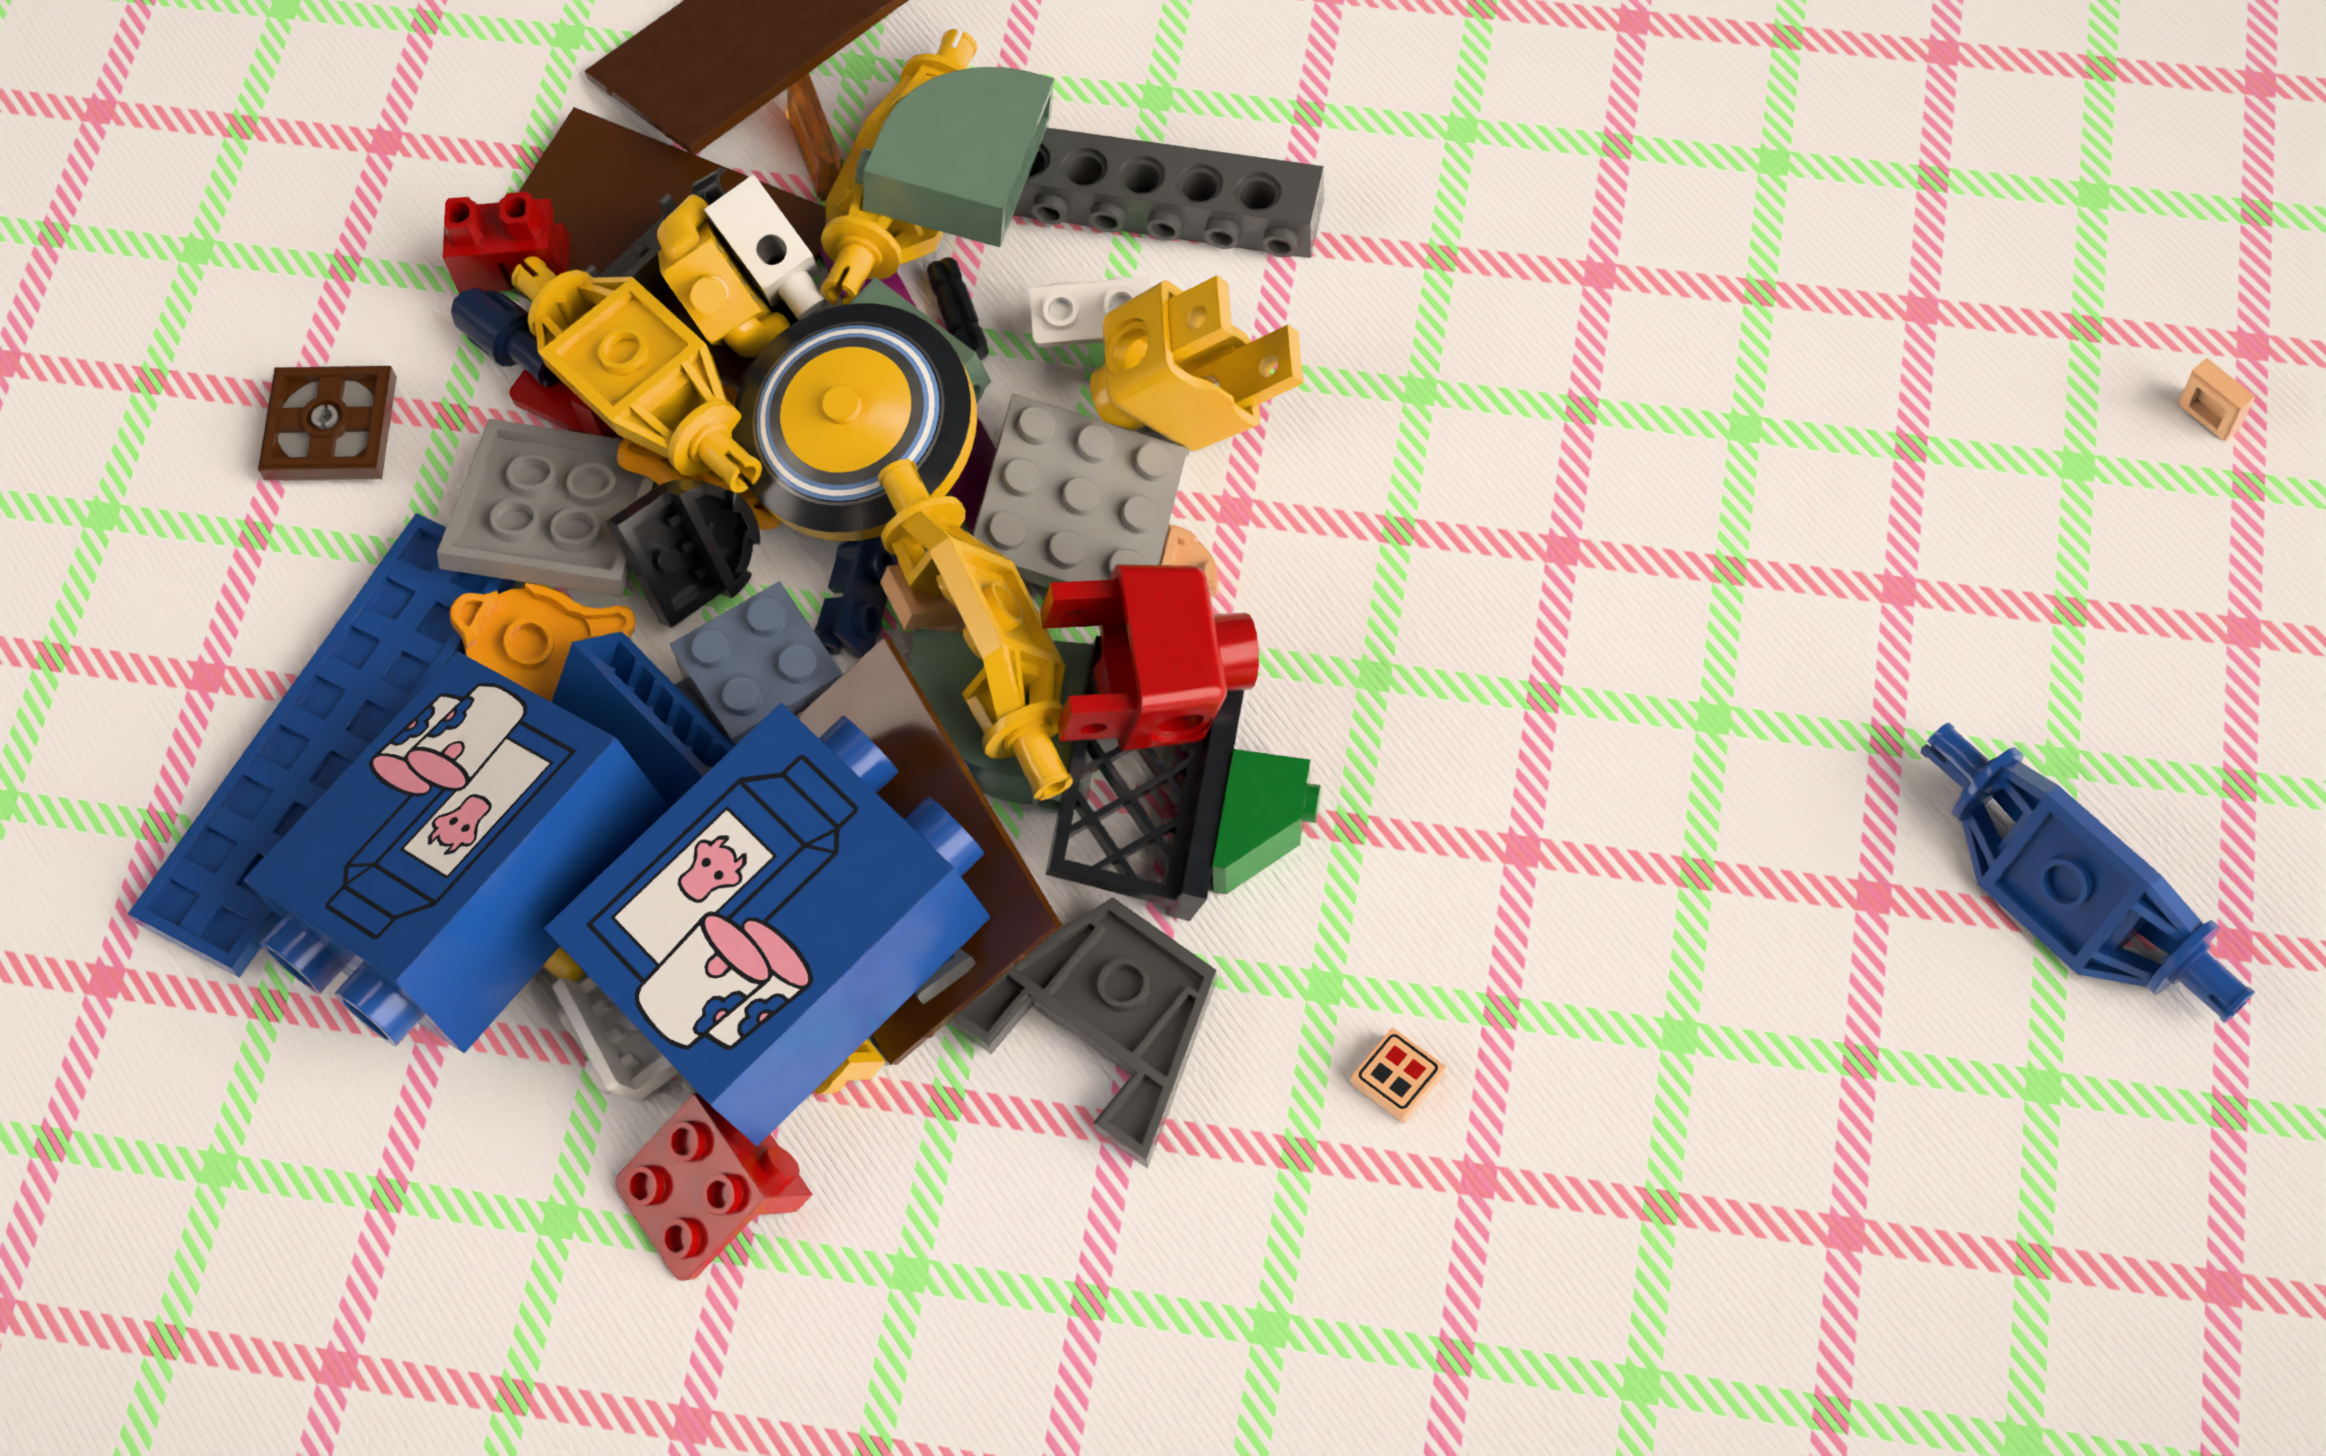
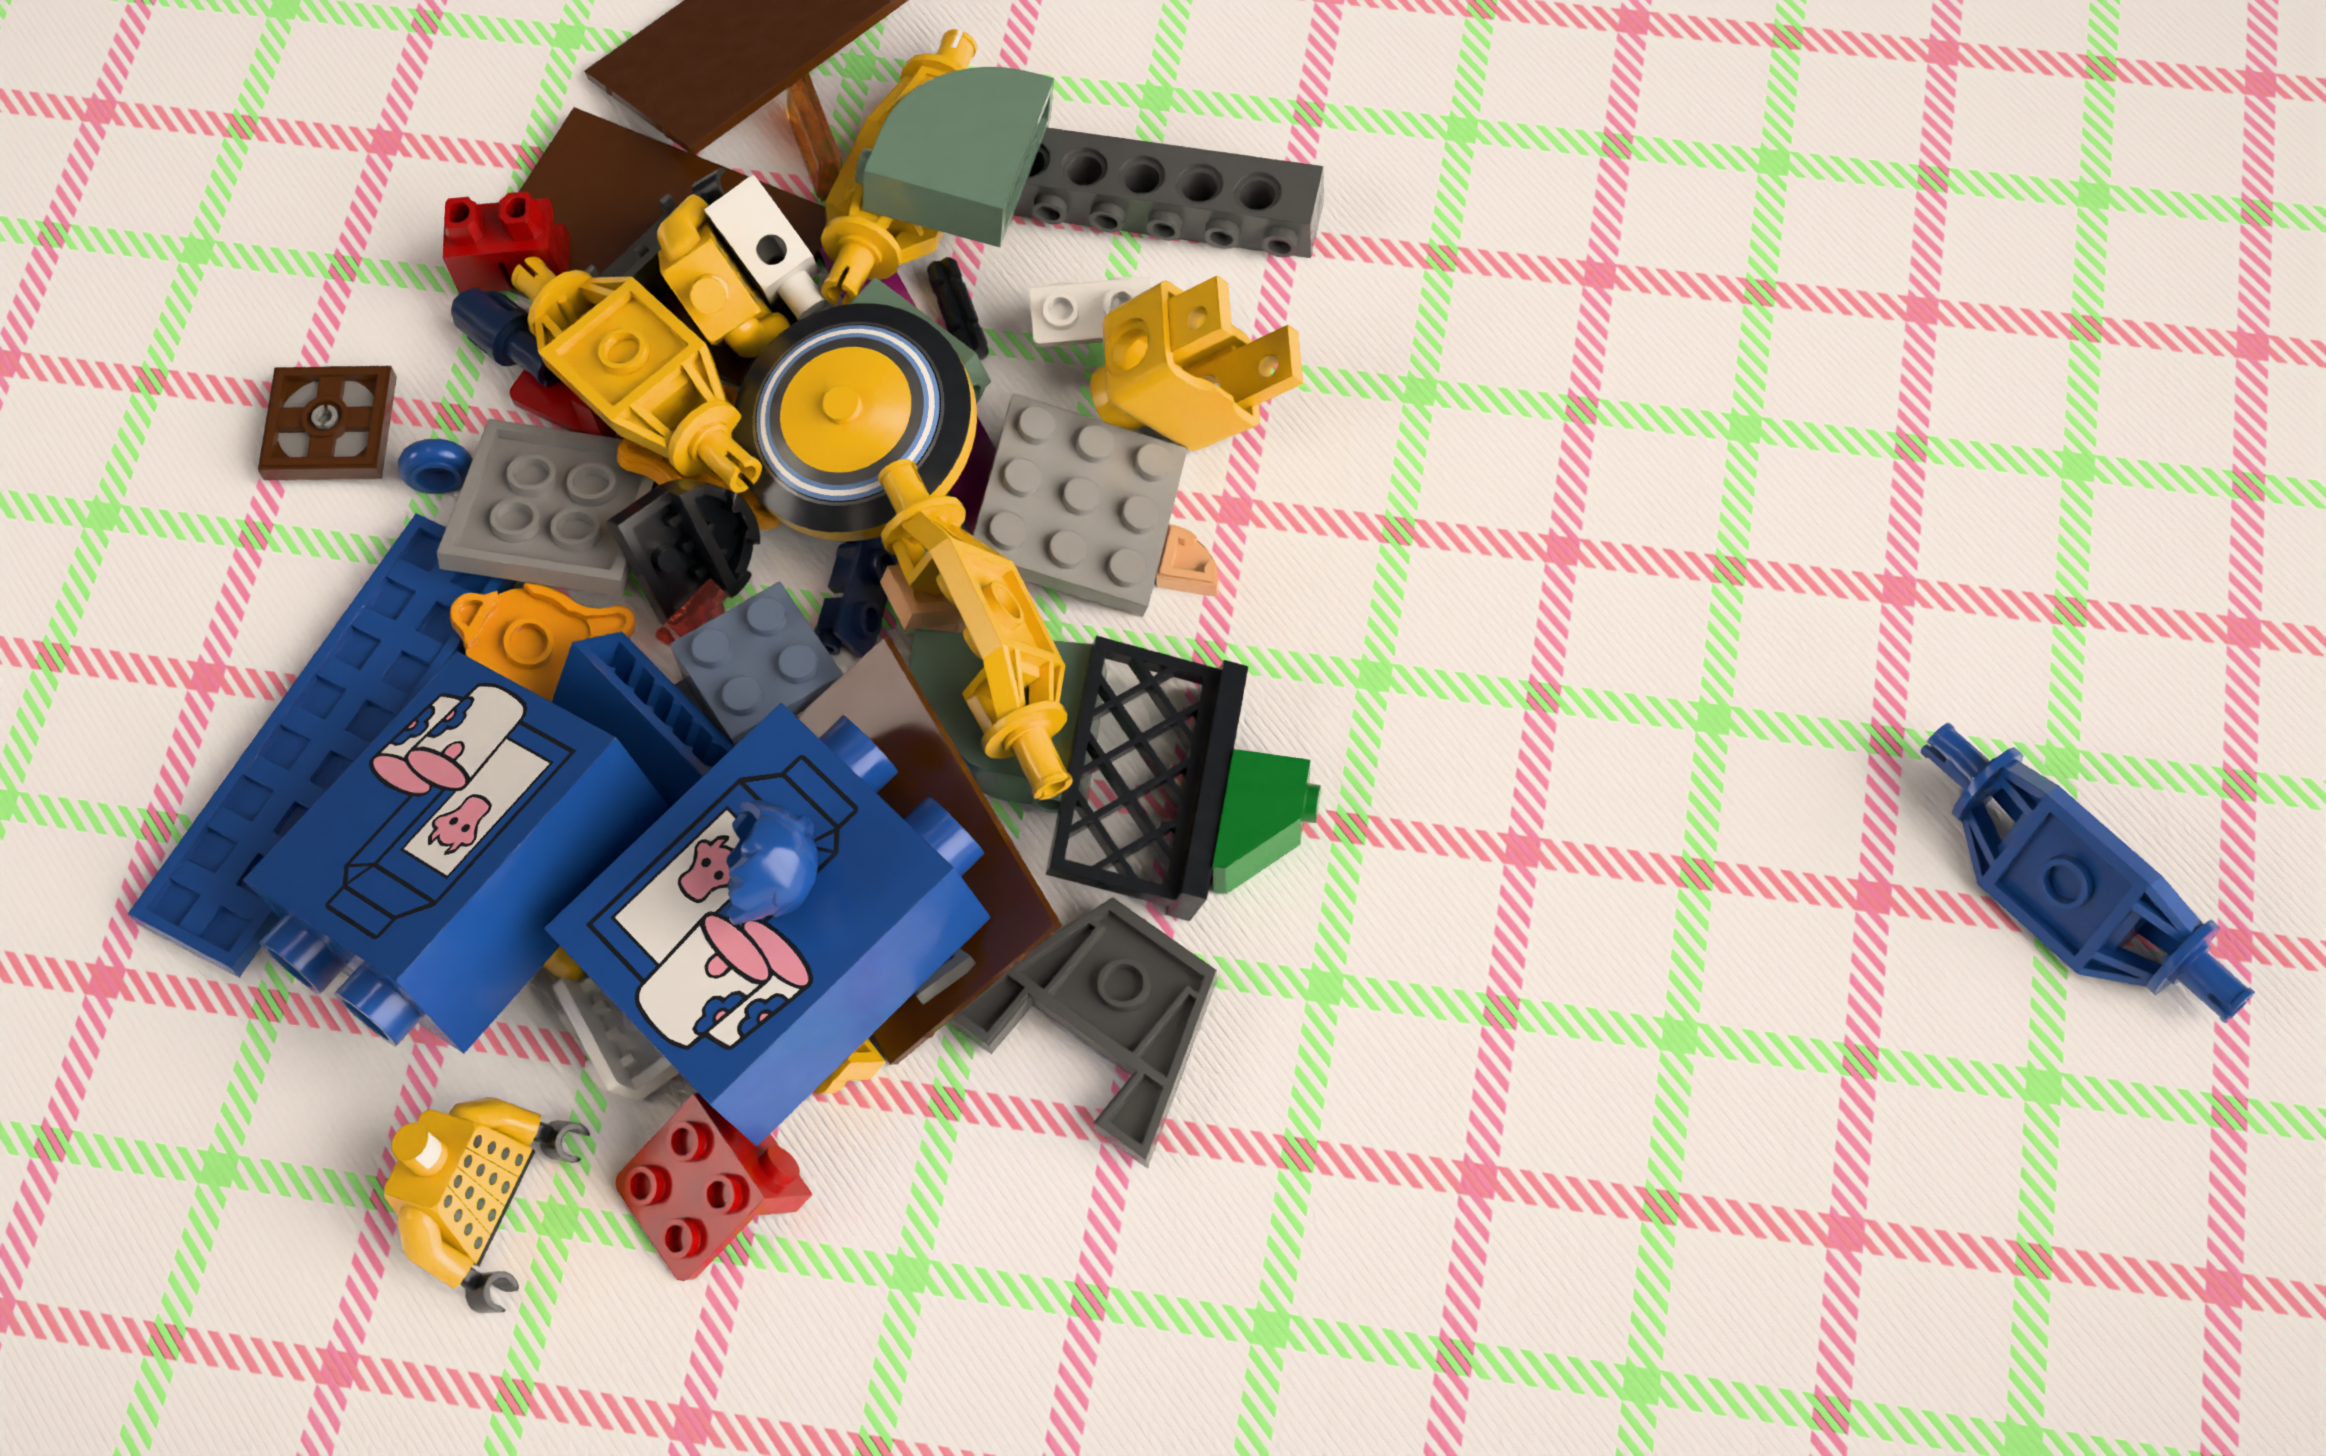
red piece [1040,564,1259,752] -> none
light nougat tile [1351,1027,1446,1124] -> none
light nougat tile [2178,358,2255,441] -> none
none -> yellow torso [384,1097,590,1313]
none -> blue piece [398,439,473,494]
none -> clear red tile [654,578,728,648]
none -> blue hair [726,800,818,925]

